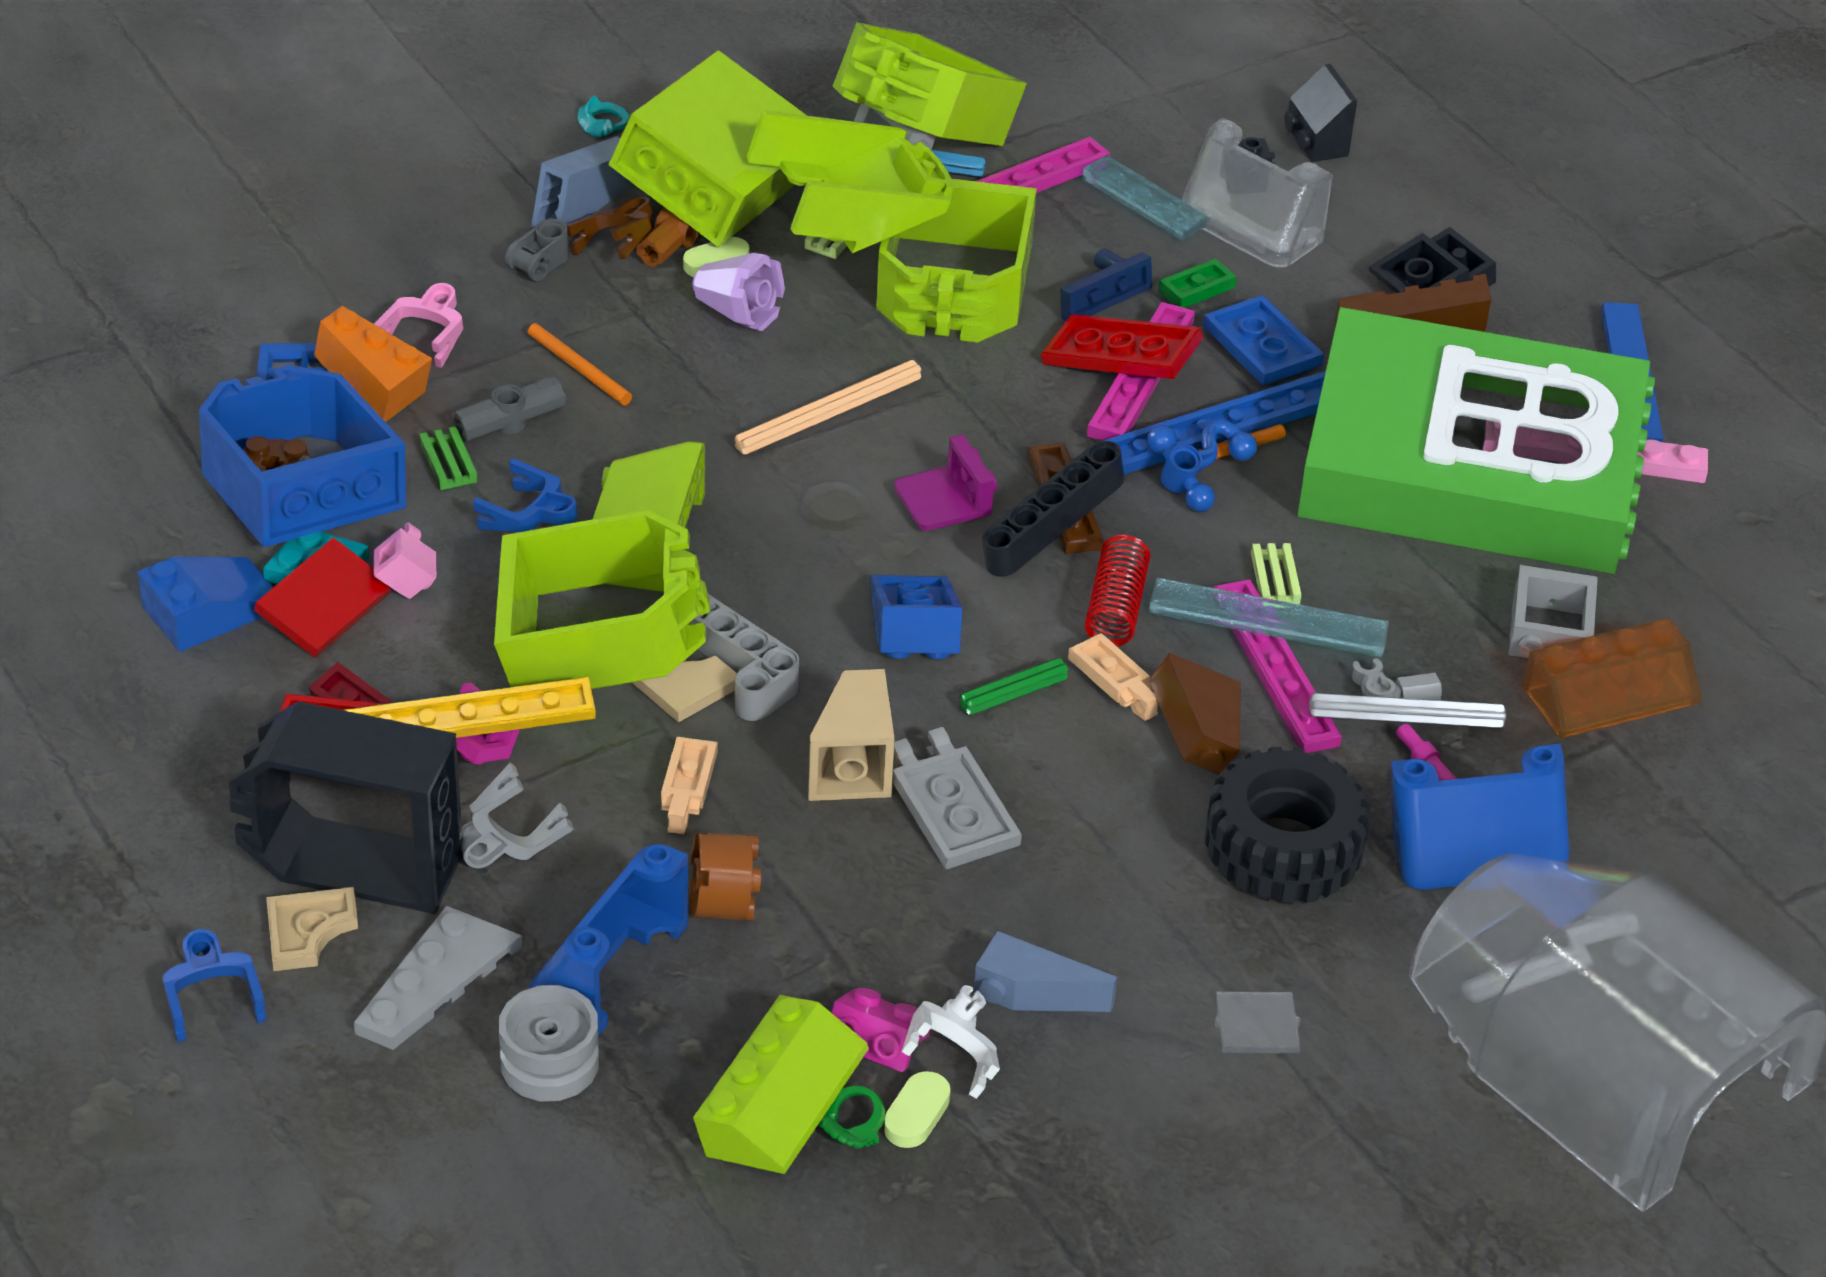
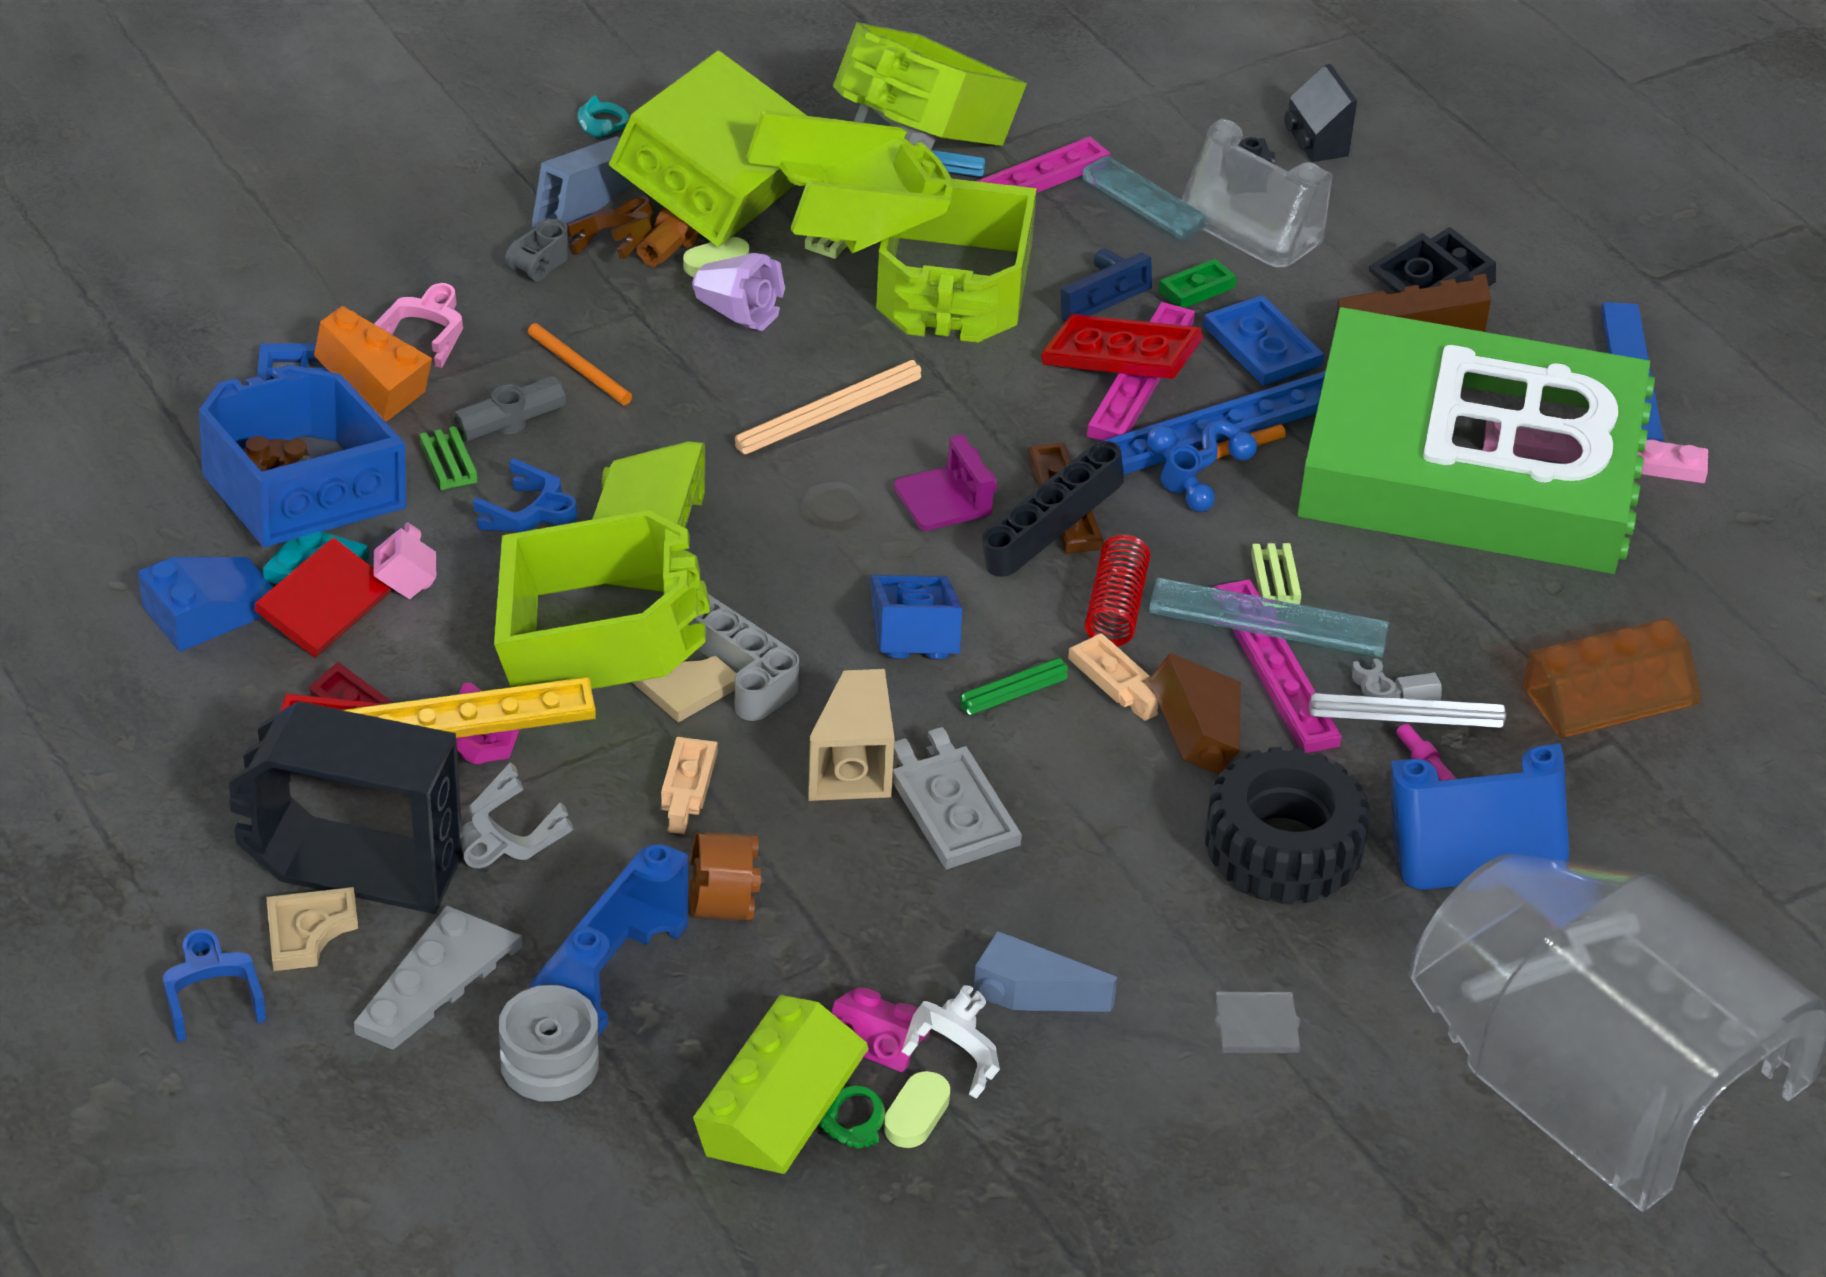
light grey window [1508,565,1598,667] -> none

